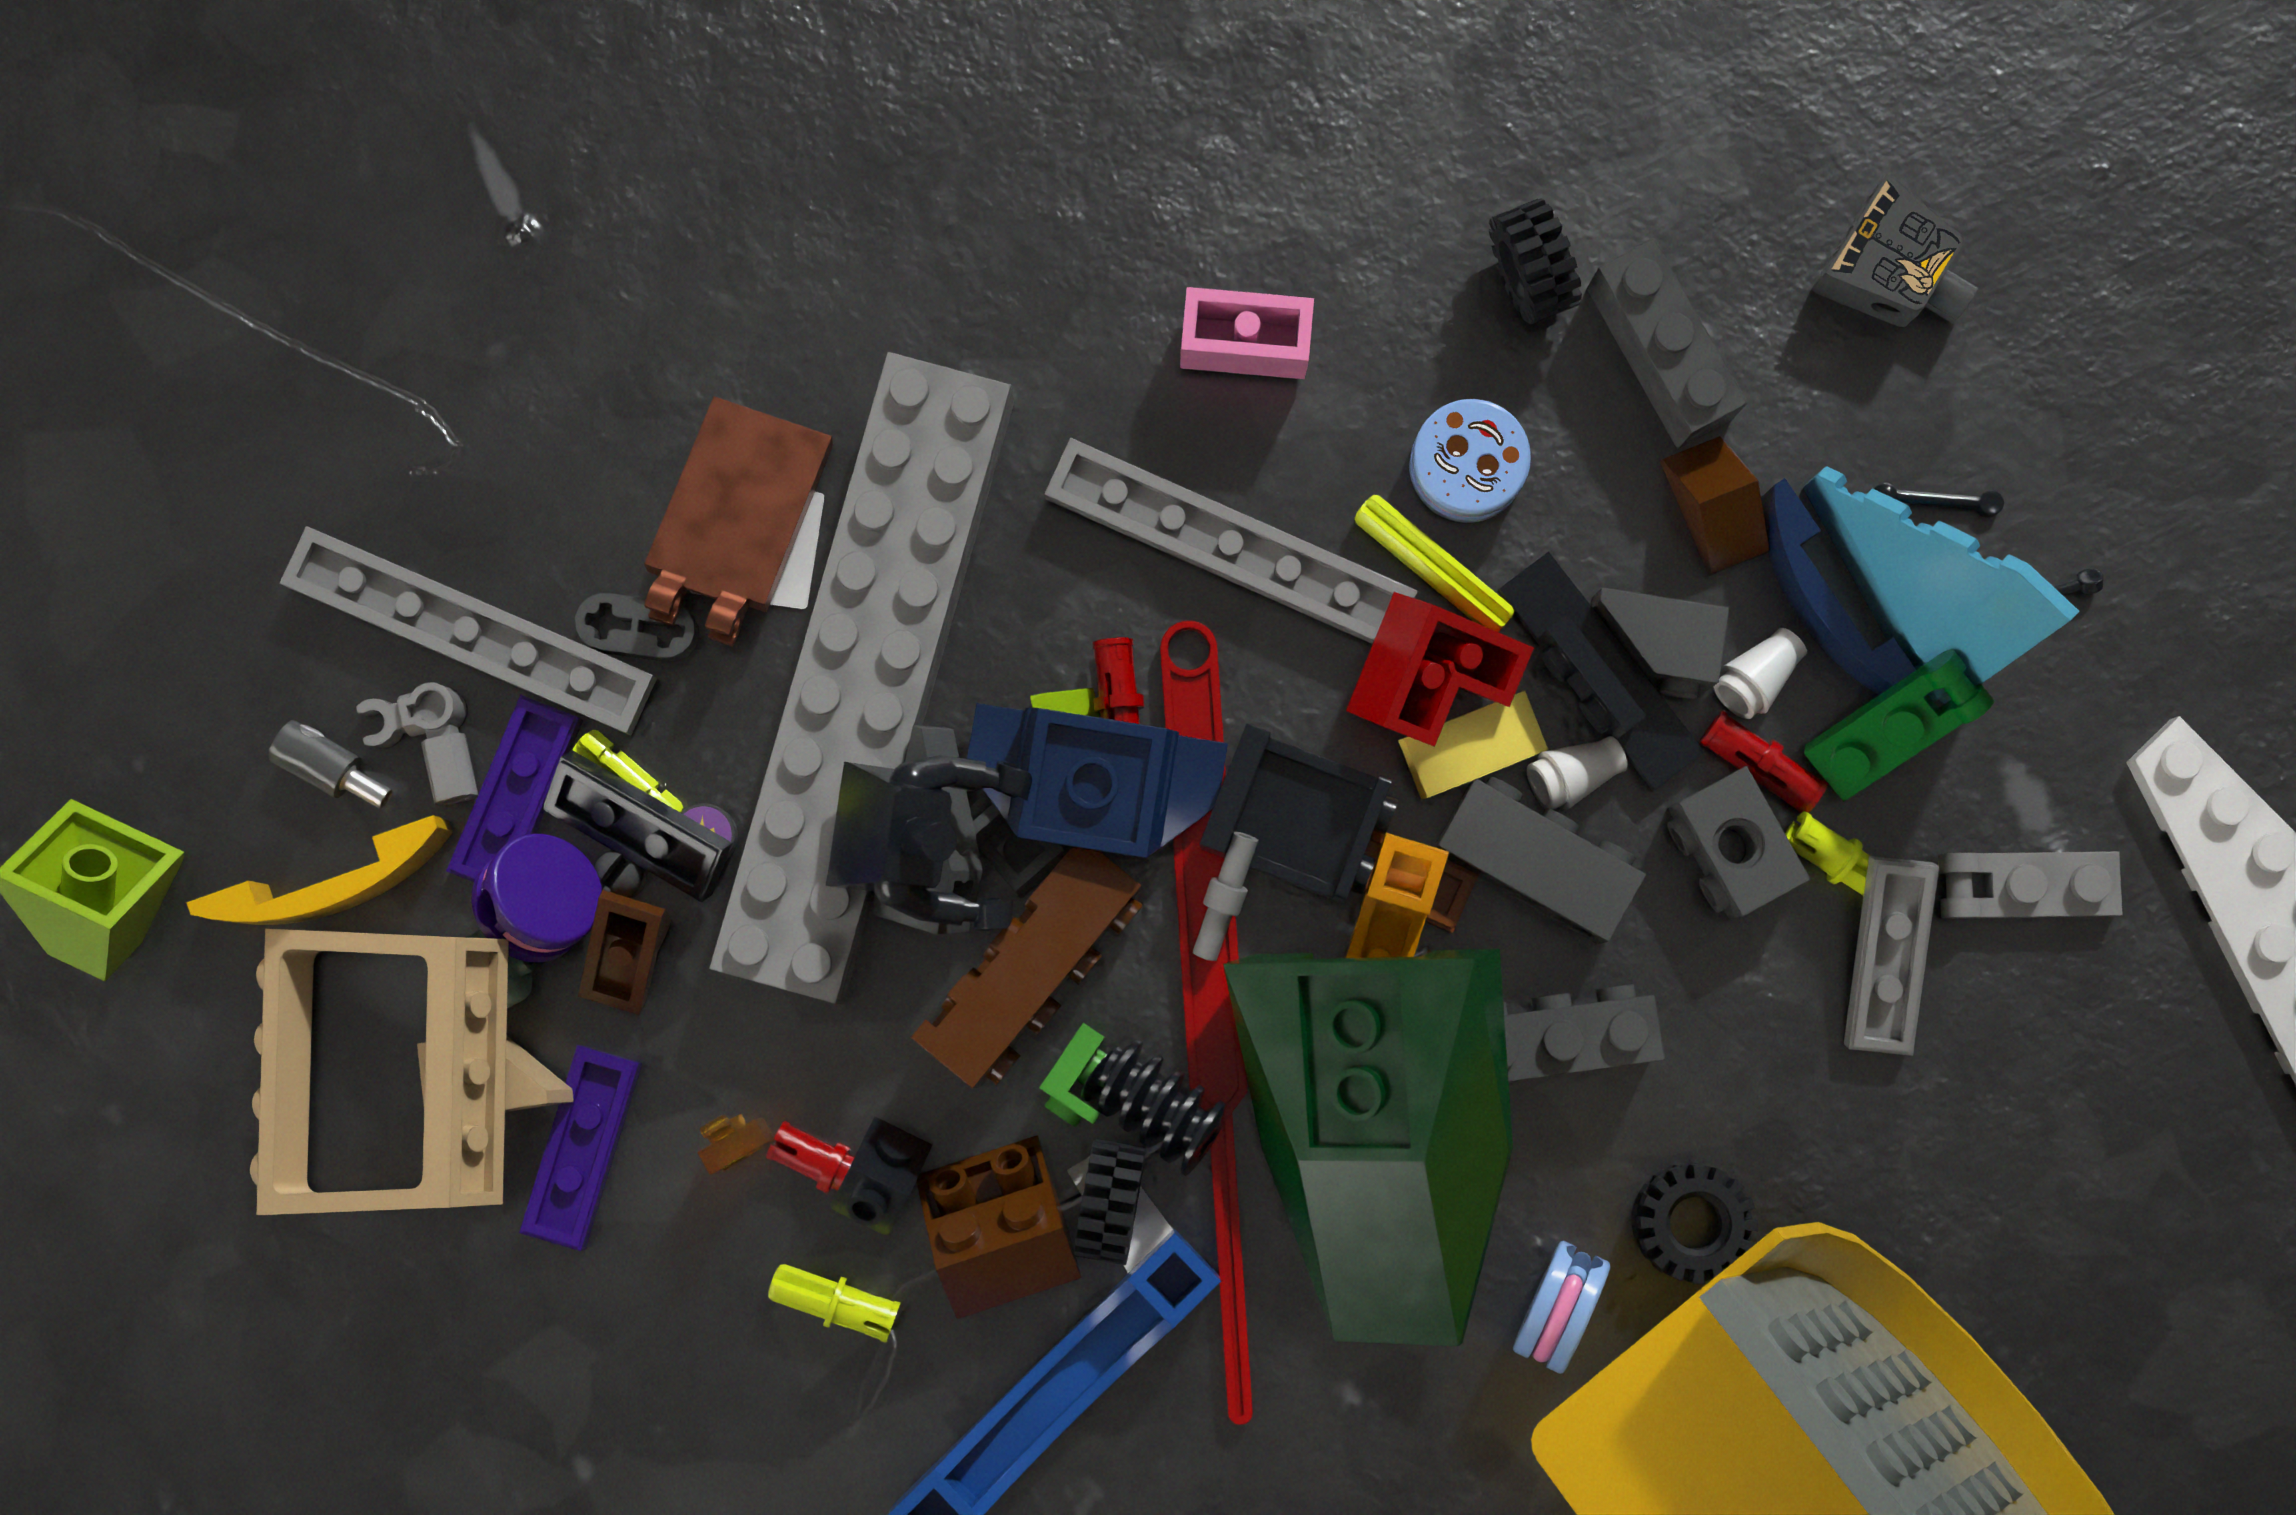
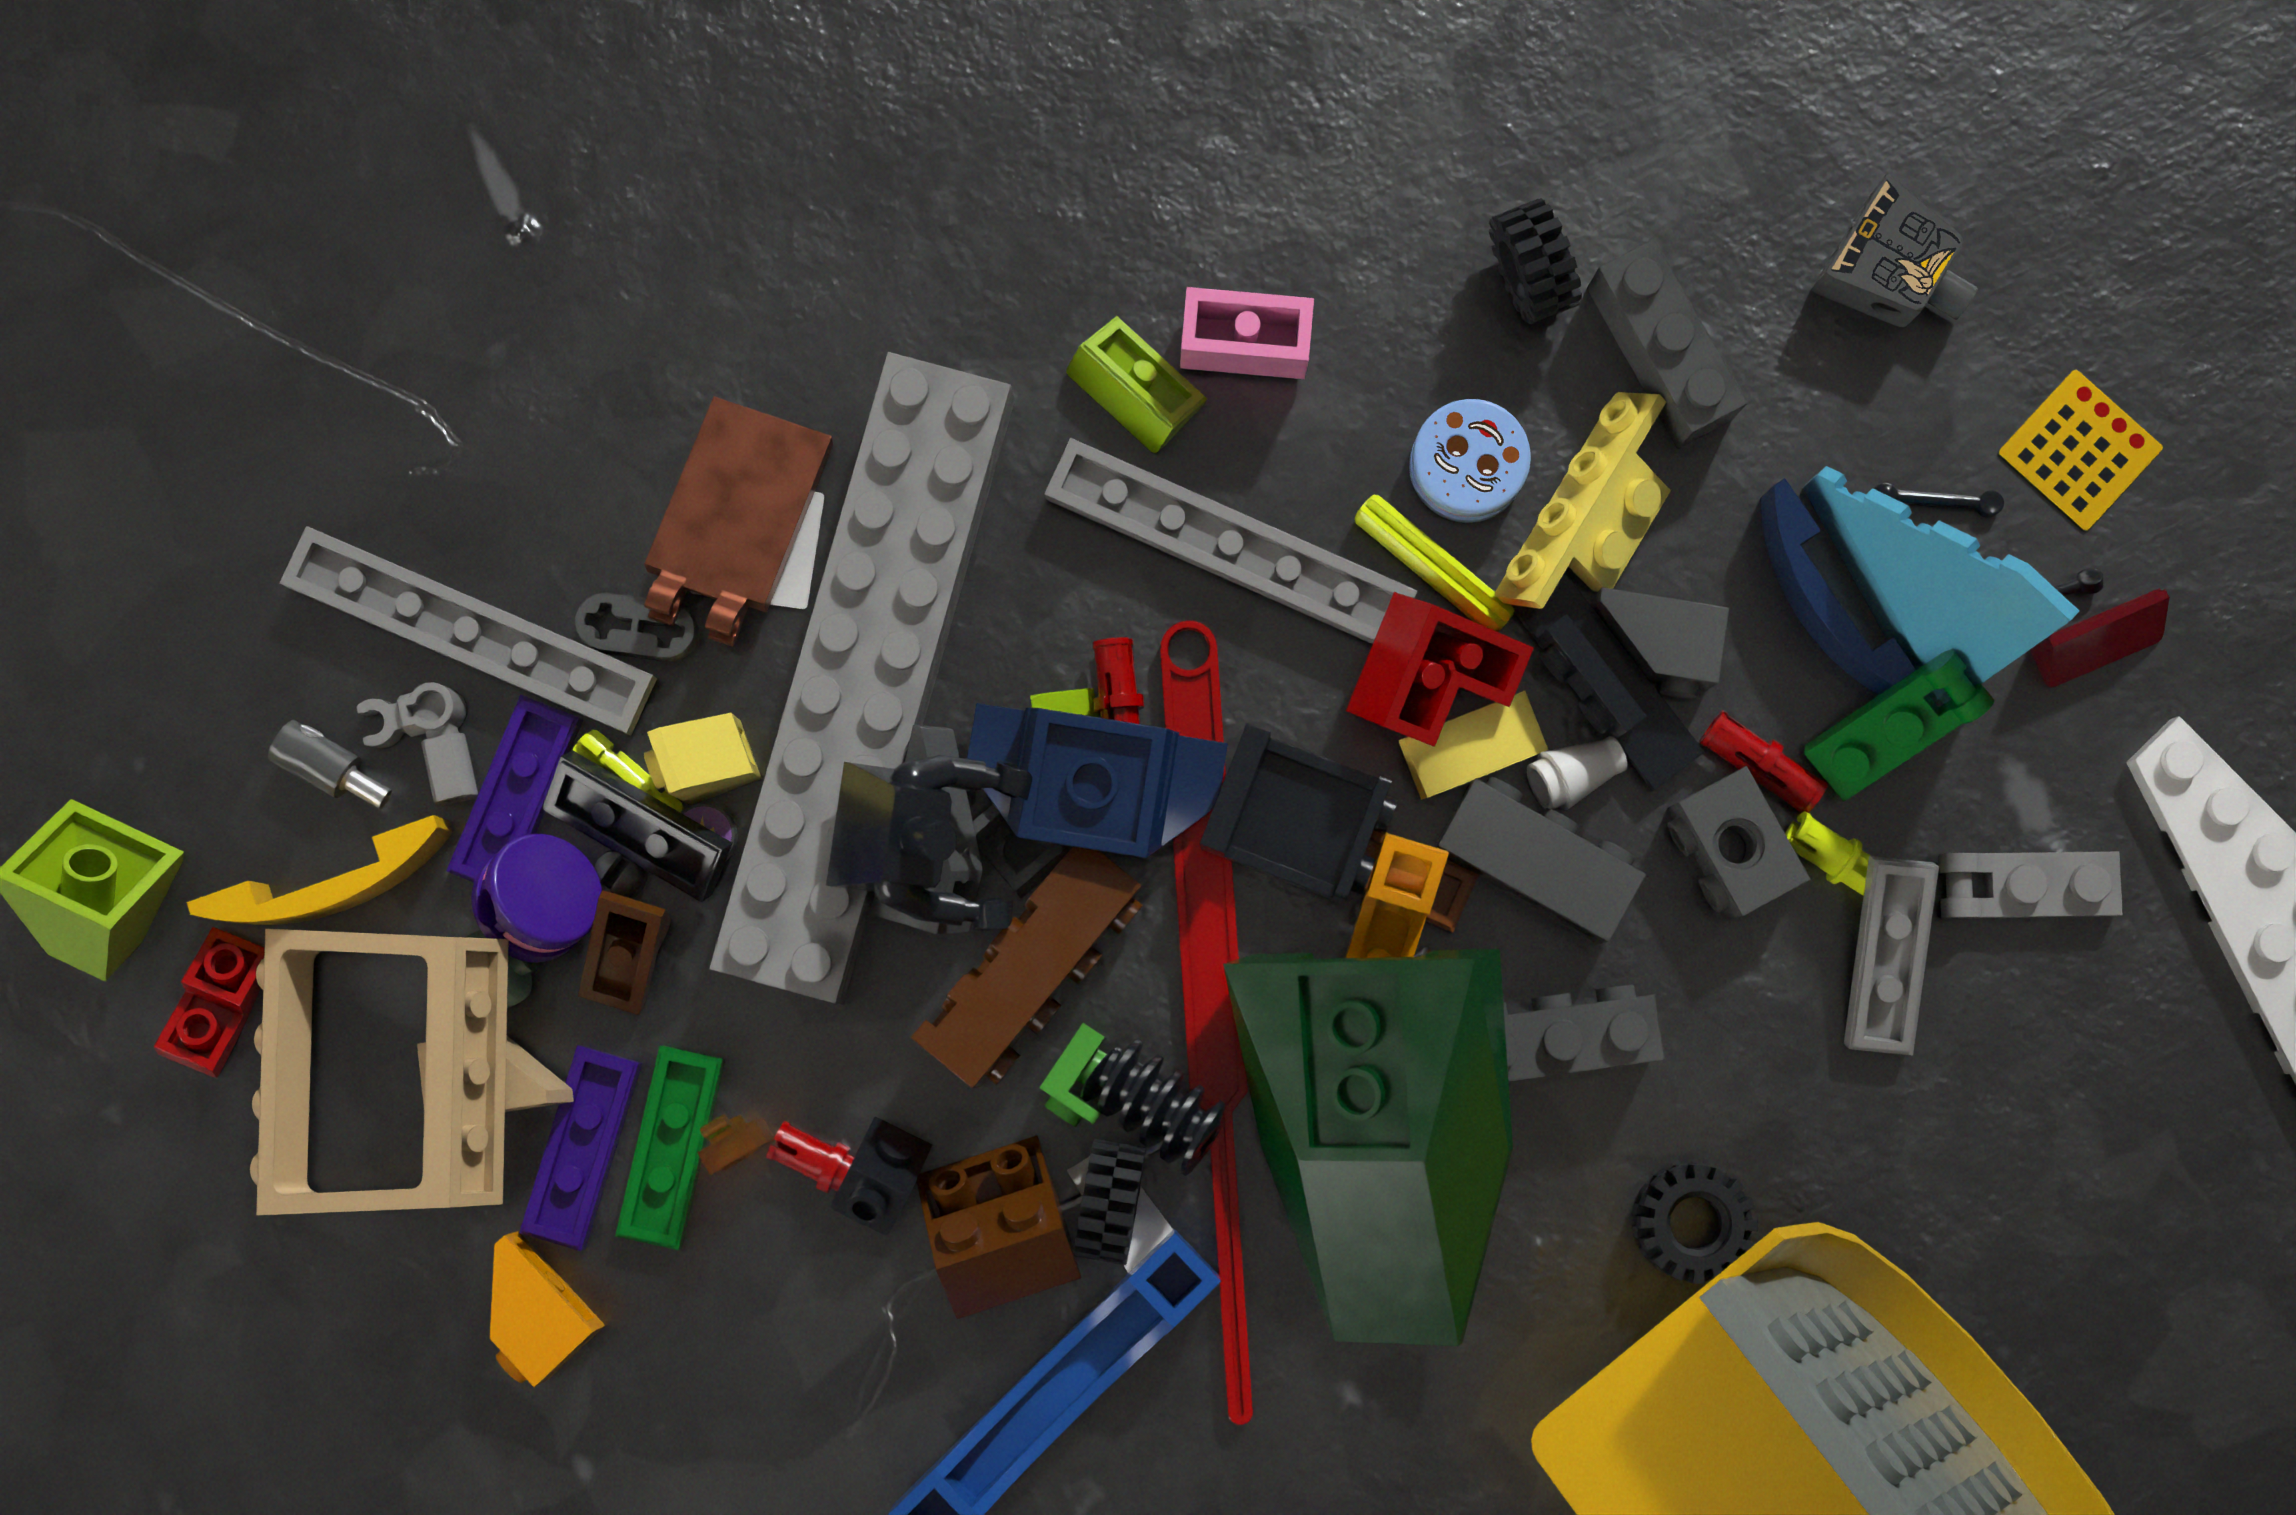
neon yellow axle [768,1264,900,1343] -> none
light grey bar [1193,832,1258,961] -> none
light blue head [1513,1241,1610,1374] -> none
reddish brown slope [1660,436,1770,576] -> none
white cone [1714,628,1807,719] -> none
none -> red slope [153,927,265,1079]
none -> light orange slope [490,1231,605,1387]
none -> green tile [615,1045,726,1250]
none -> light yellow slope [644,713,762,806]
none -> lime slope [1066,316,1207,453]
none -> light yellow bracket [1495,392,1671,609]
none -> yellow sticker [1999,370,2163,531]
none -> dark red slope [2030,588,2170,687]

